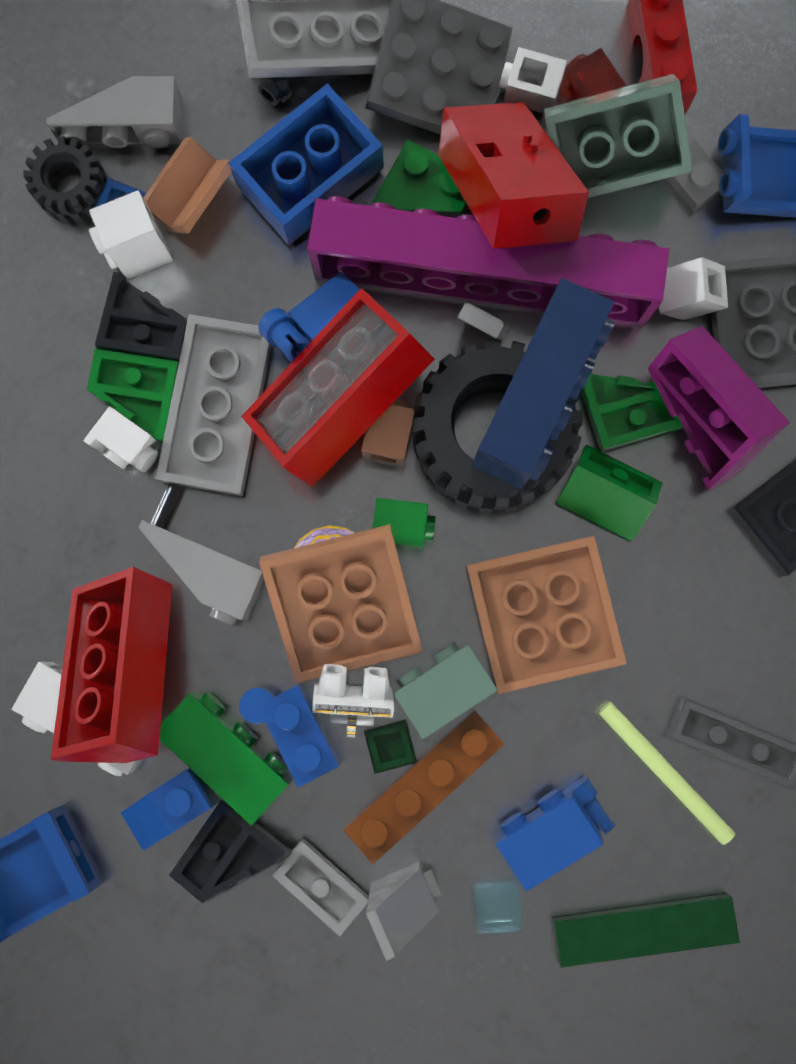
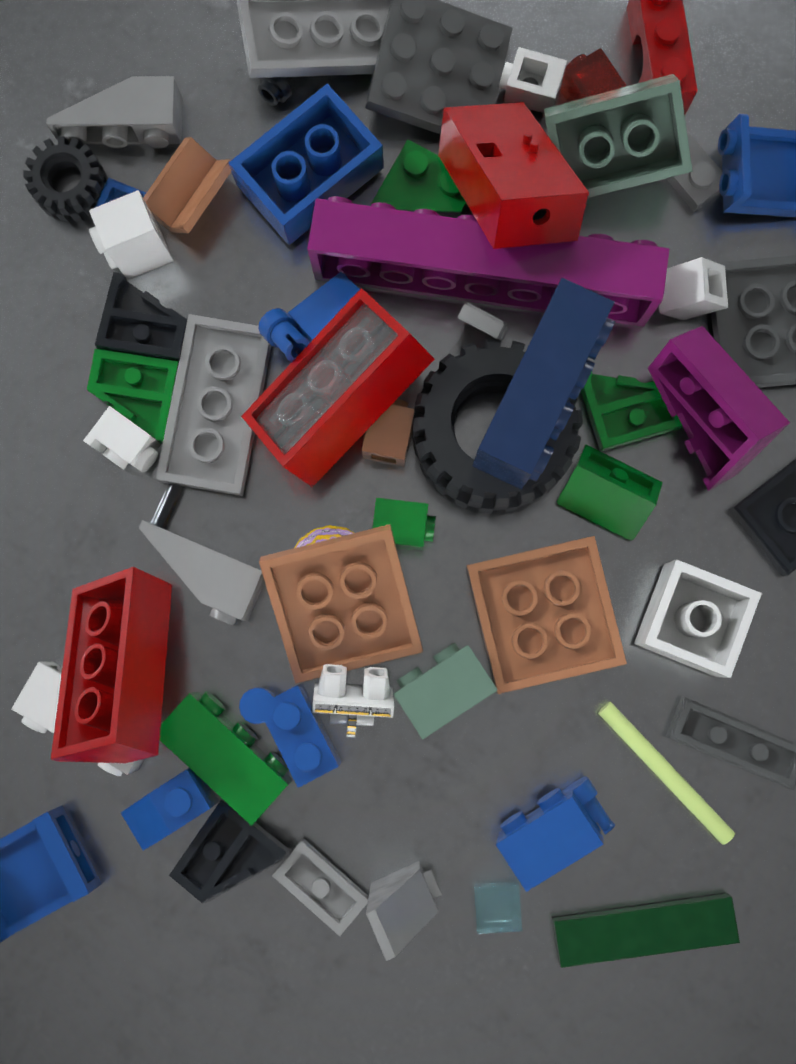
dark orange plate [343,710,504,864] -> none
dark green tile [364,719,417,774] -> none
none -> white brick [634,559,762,678]

